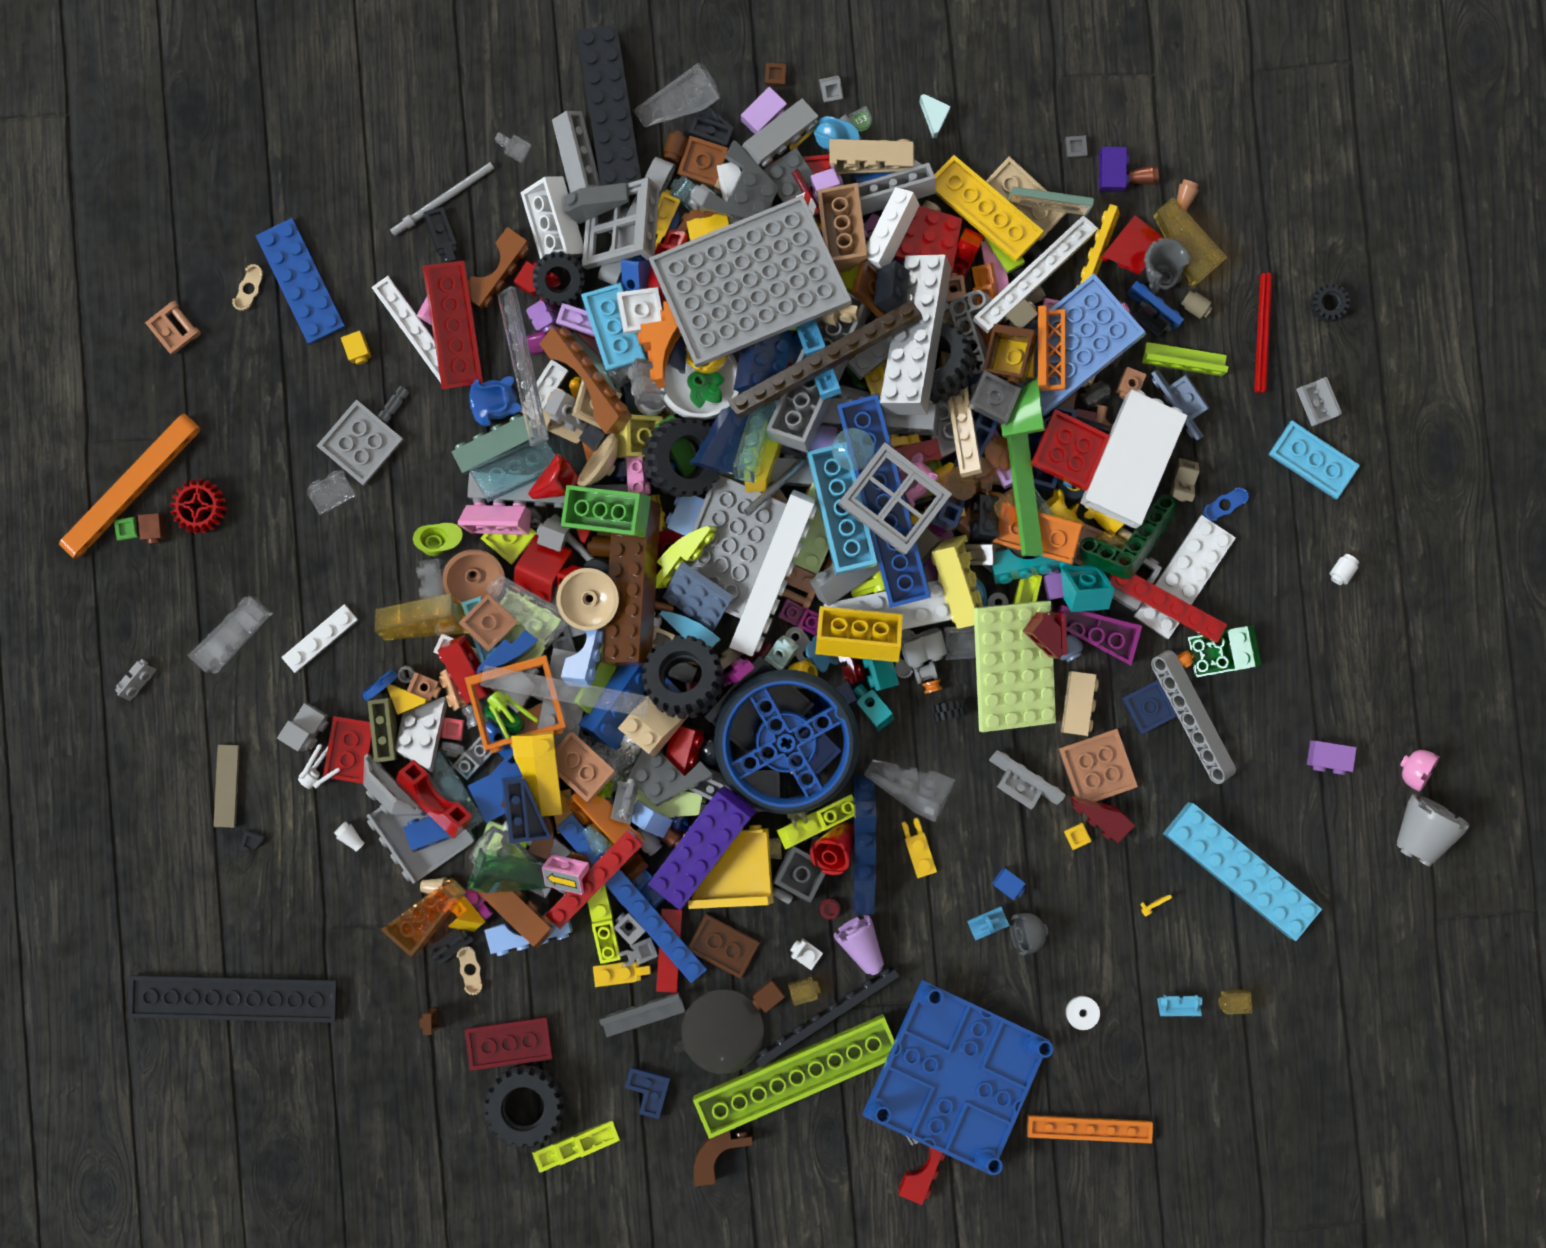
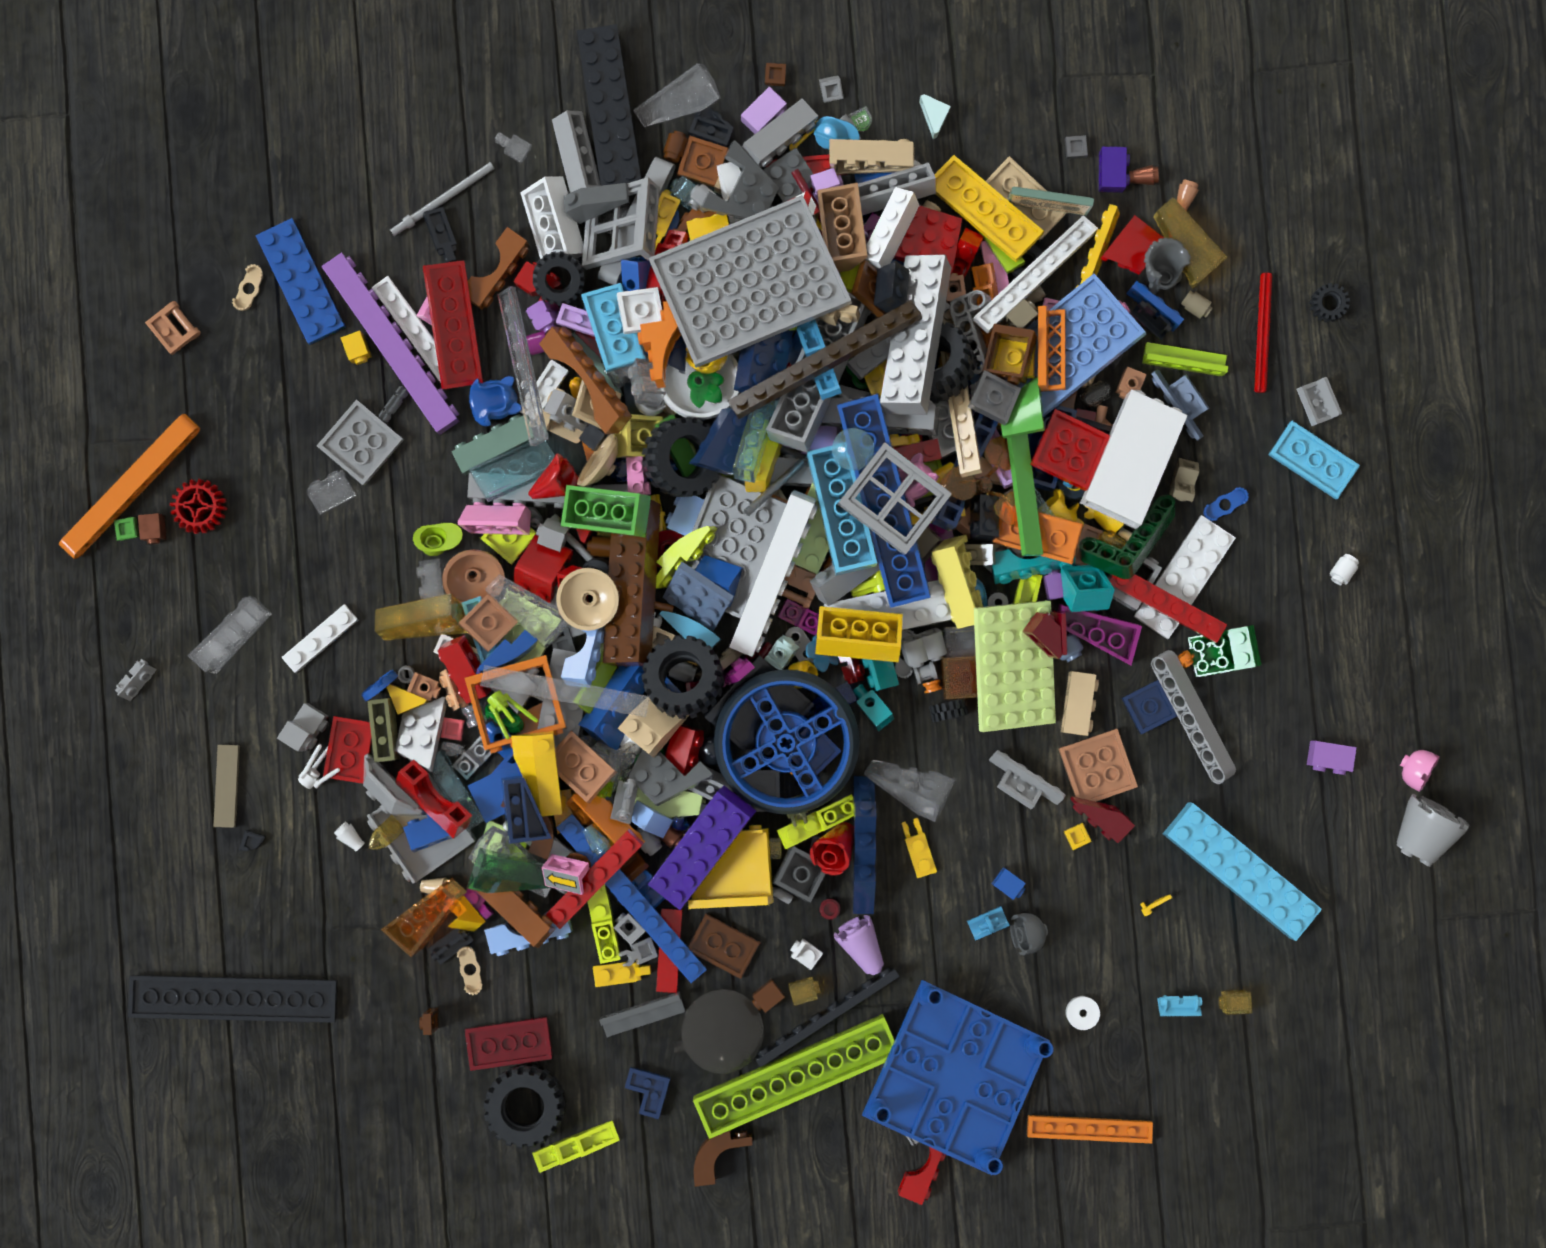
none -> medium lavender brick [321,252,460,435]
none -> clear yellow plate [369,815,404,850]
none -> blue slope [695,555,743,607]
none -> clear orange brick [941,656,978,700]

